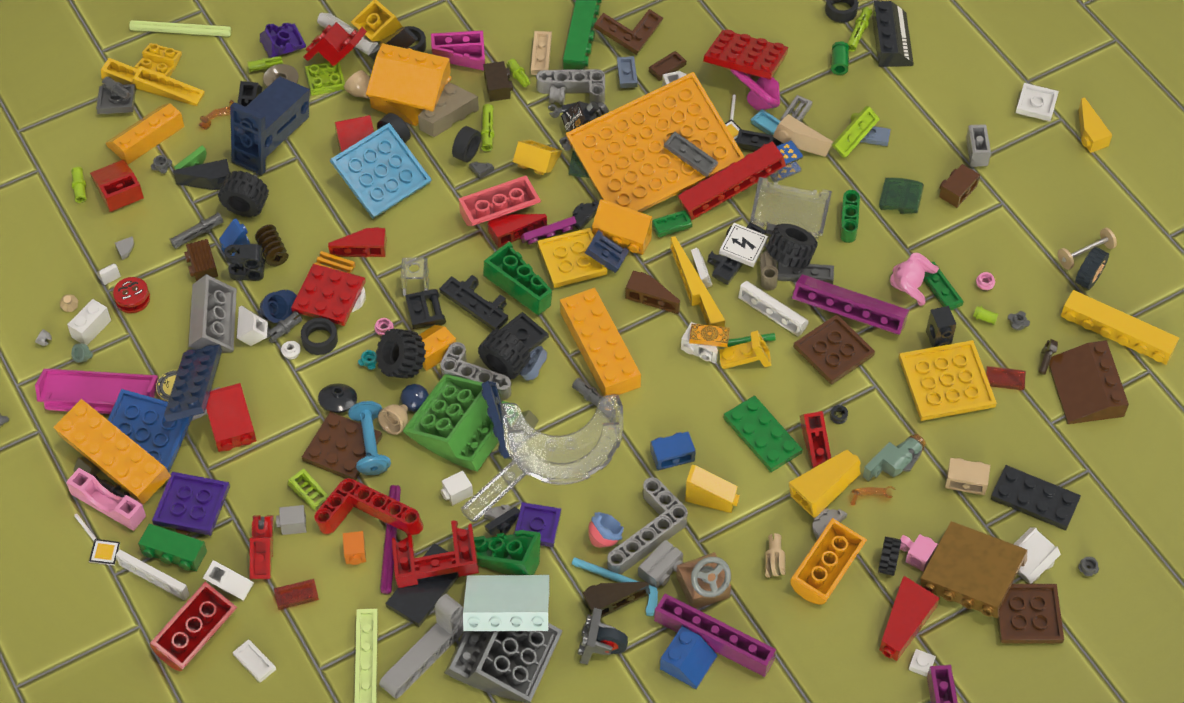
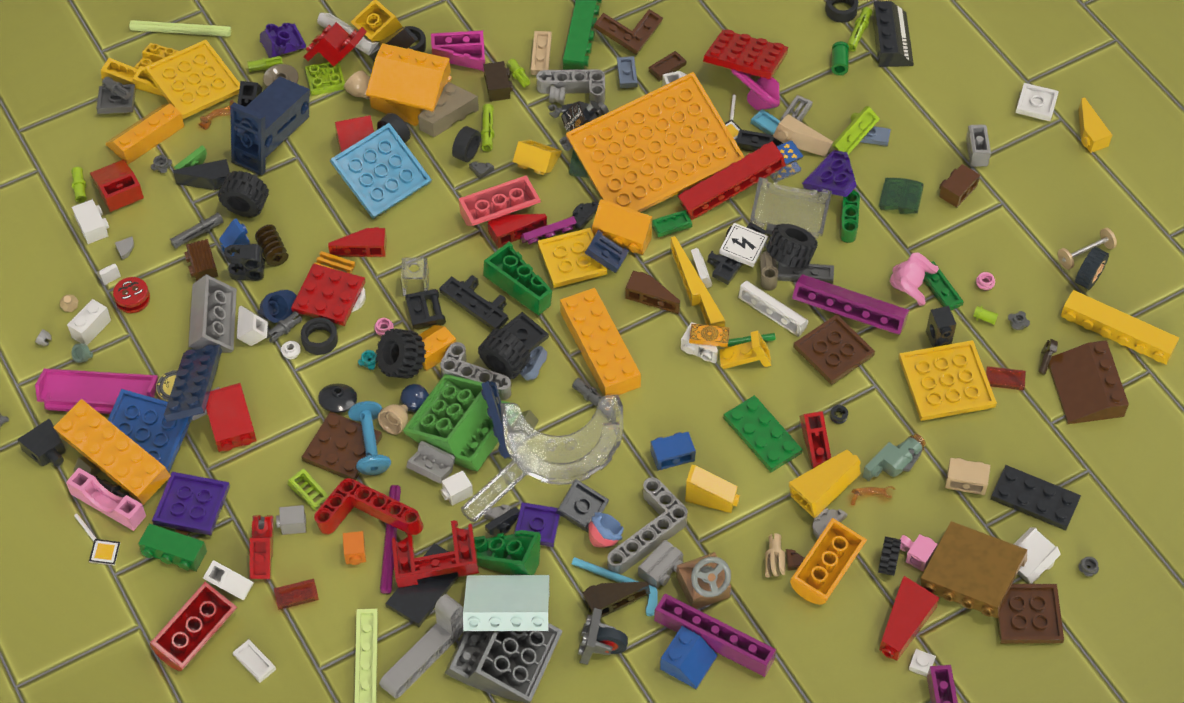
white tile [116,550,190,600] -> none
dark grey tile [664,132,718,177] -> none
none -> black torso [17,419,66,467]
none -> white brick [72,199,109,244]
none -> yellow plate [145,40,240,119]
none -> light grey bracket [406,441,455,484]
none -> plate [556,479,609,533]
none -> reddish brown tile [785,549,805,571]
none -> dark purple plate [802,150,857,197]

